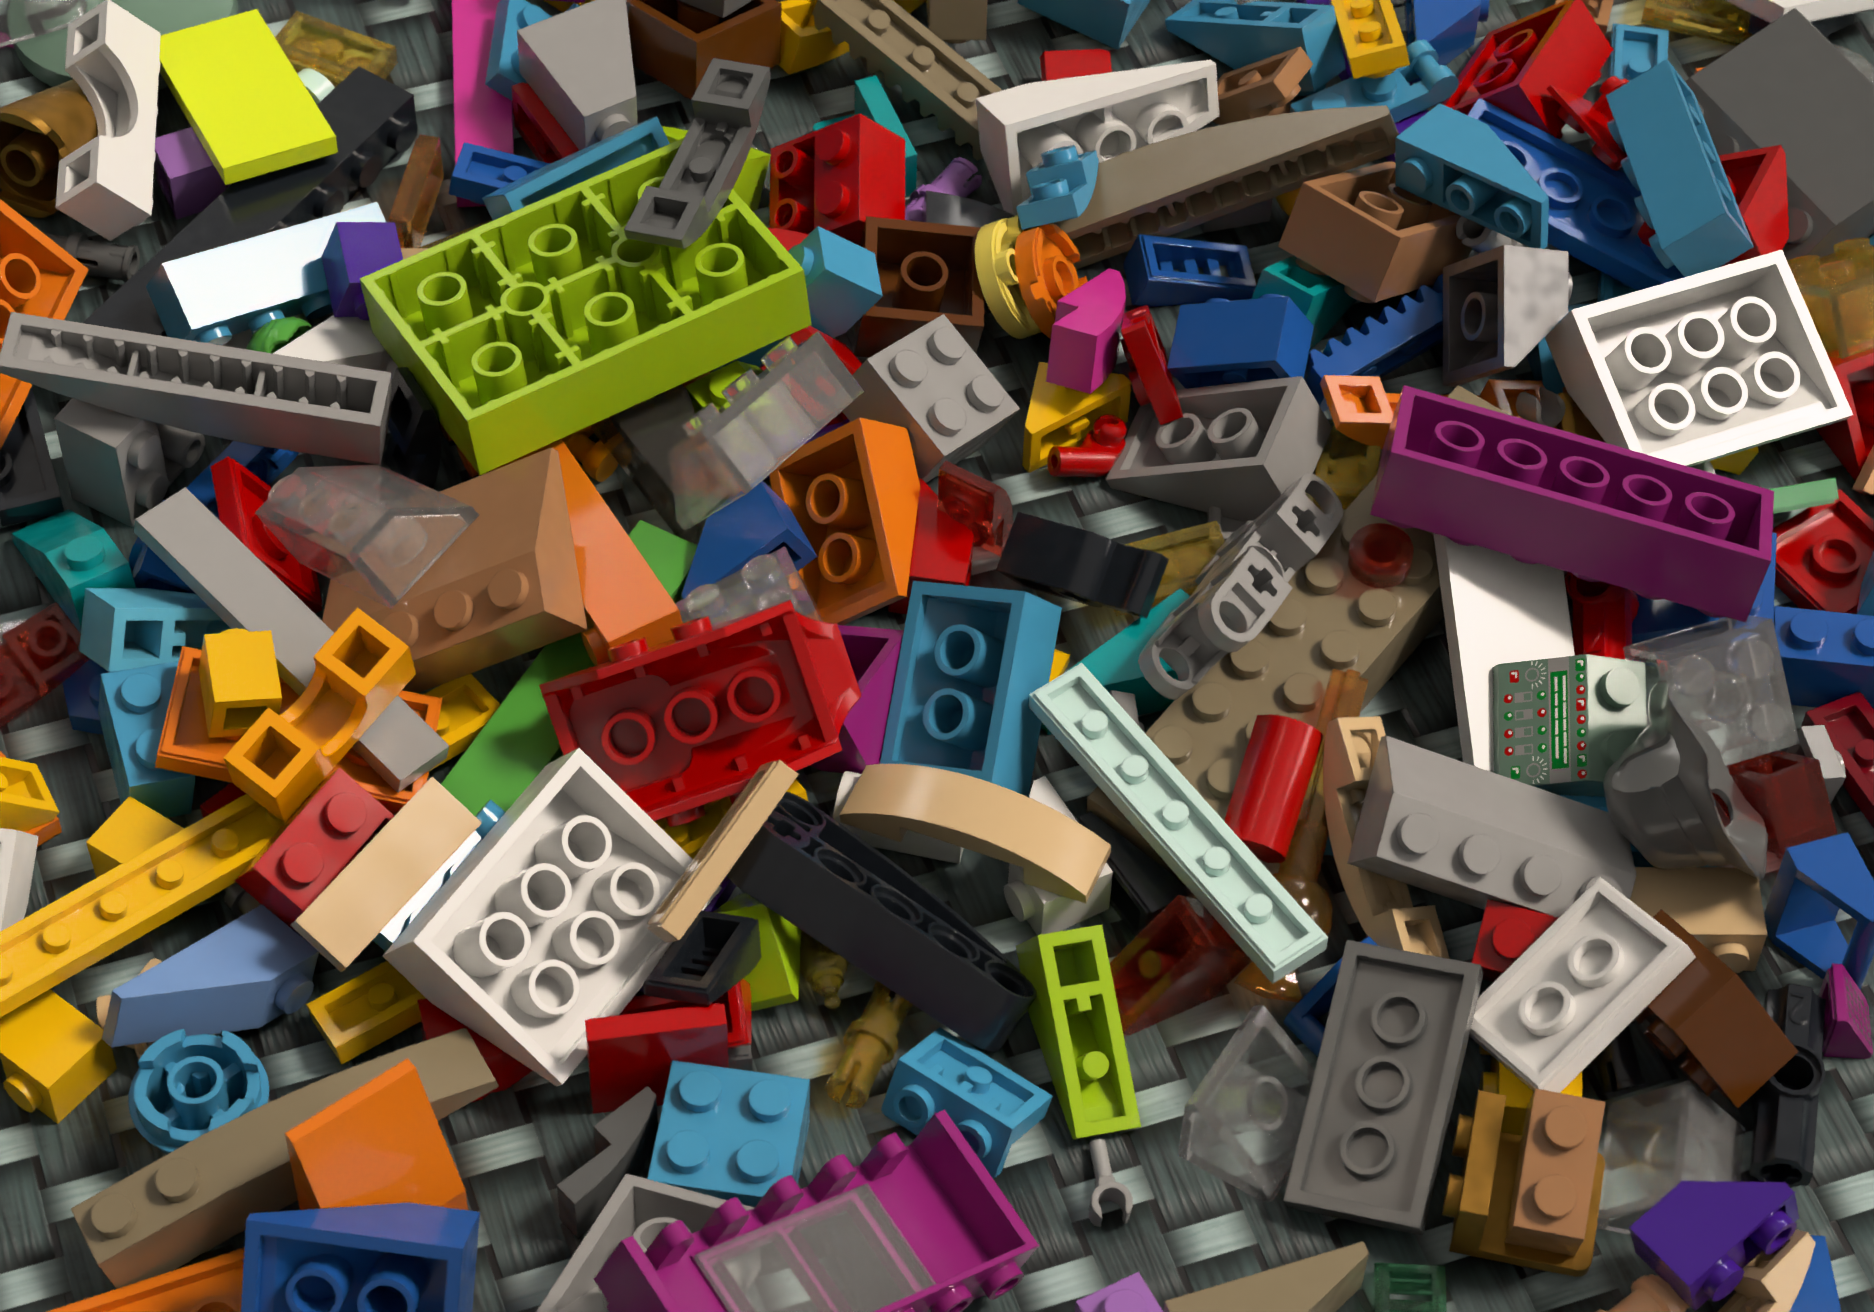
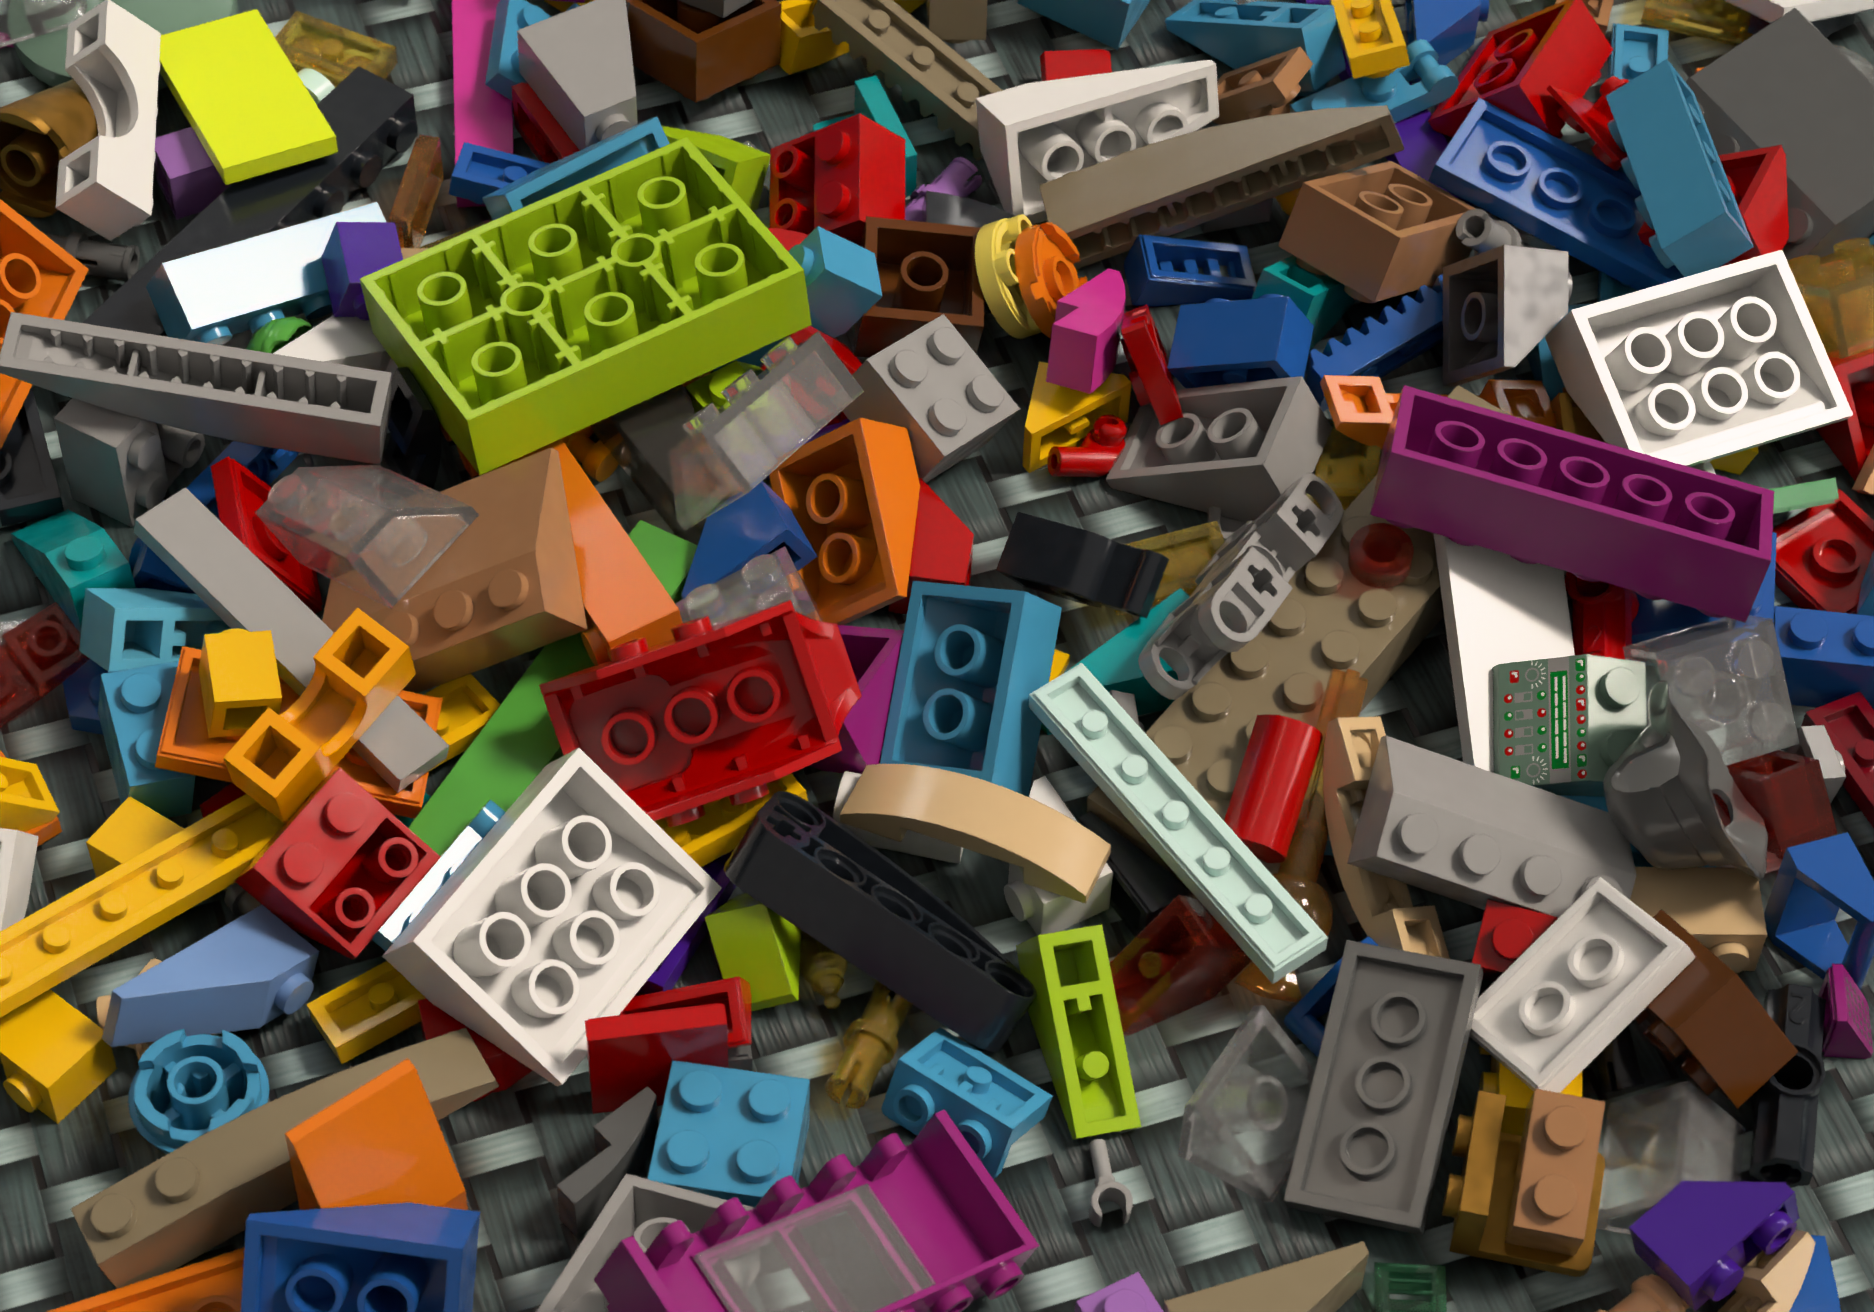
tan tile [291,776,482,972] -> none
dark grey slope [624,58,771,249] -> none
black slope [644,910,761,1005] -> none
tan tile [647,760,799,943] -> none
clear red slope [937,461,1014,557] -> none
dark azure slope [1016,145,1099,230] -> none
dark azure slope [1395,103,1549,249] -> none
light grey hand [1516,387,1566,428] -> none

